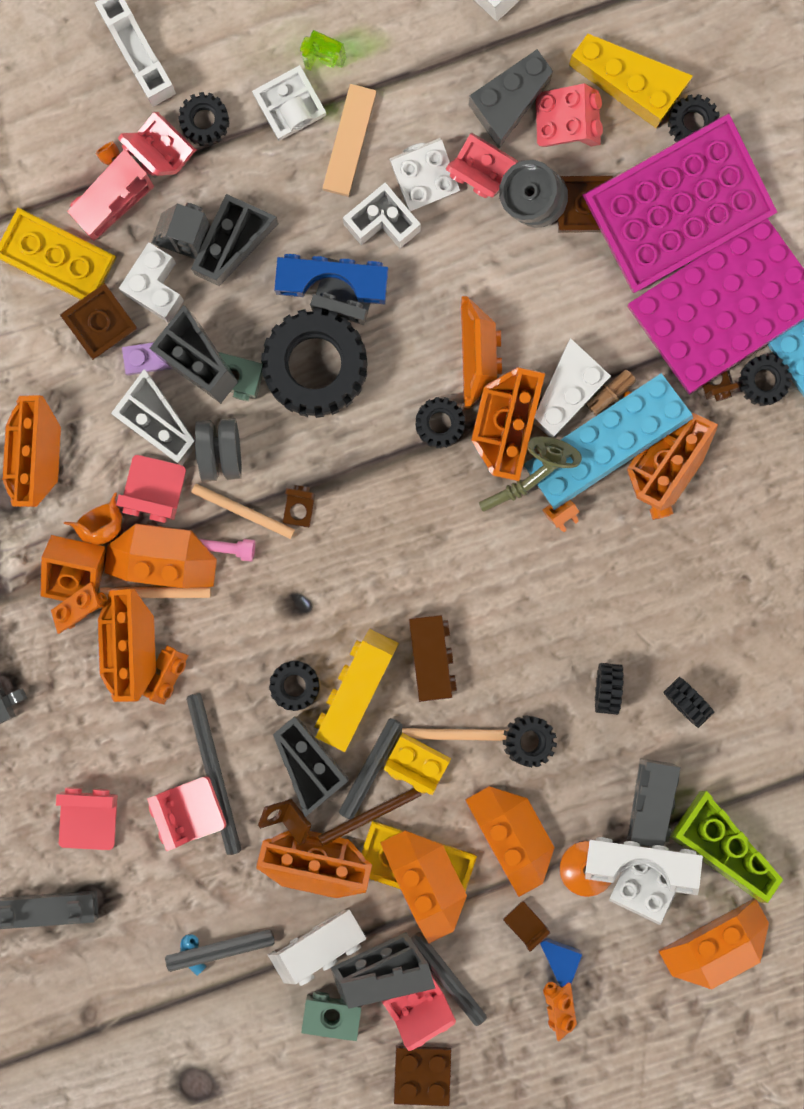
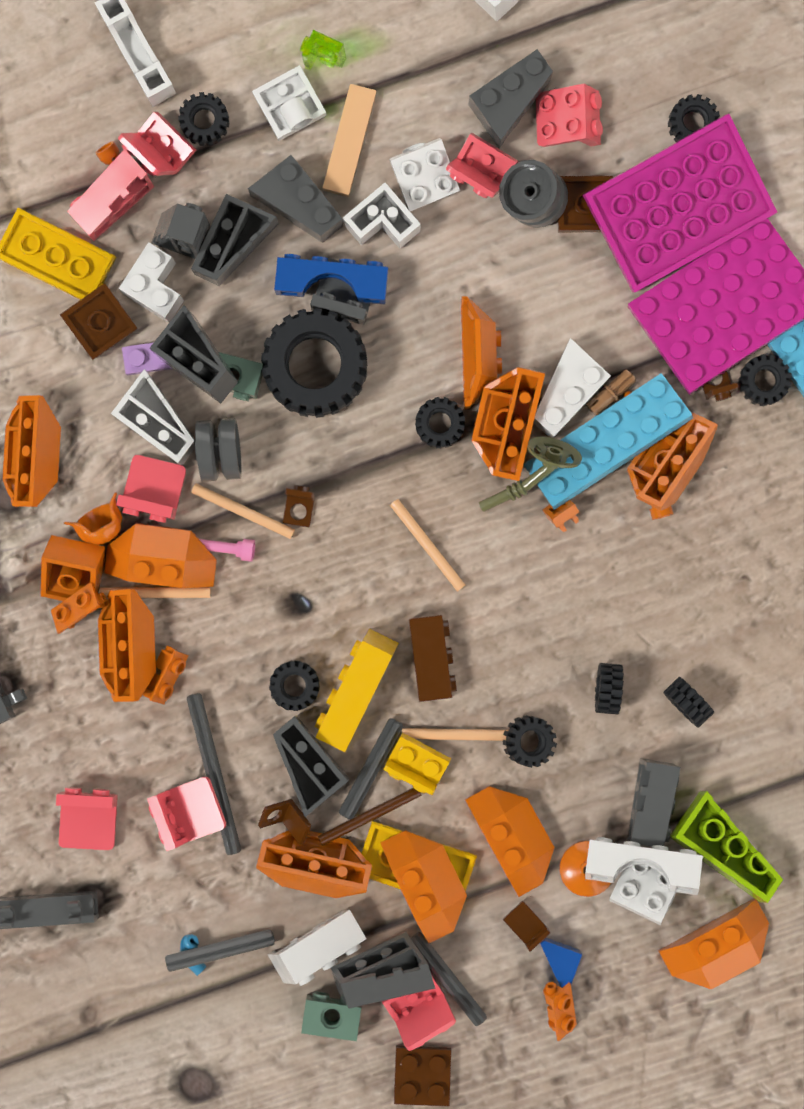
yellow wedge [569,34,693,129] -> none
none -> dark grey wedge [248,155,344,243]
none -> light nougat bar [390,499,466,592]

